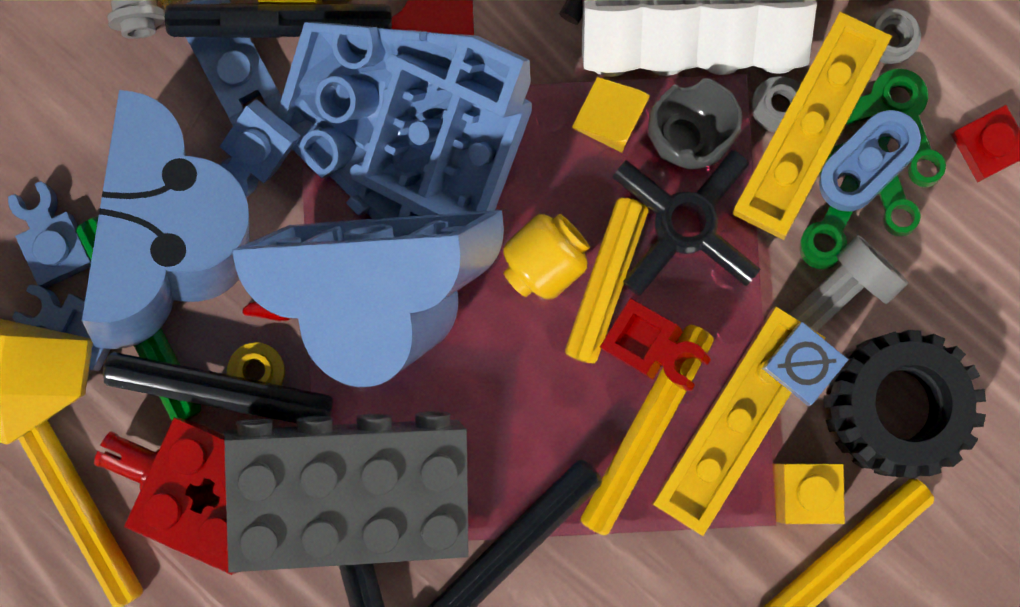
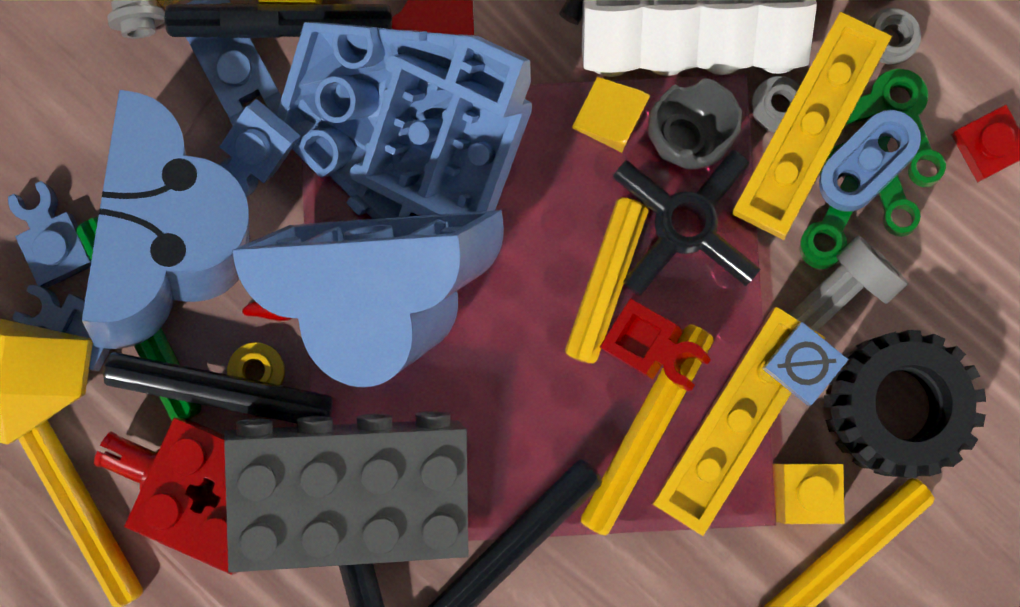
yellow head [503,214,590,299] -> none

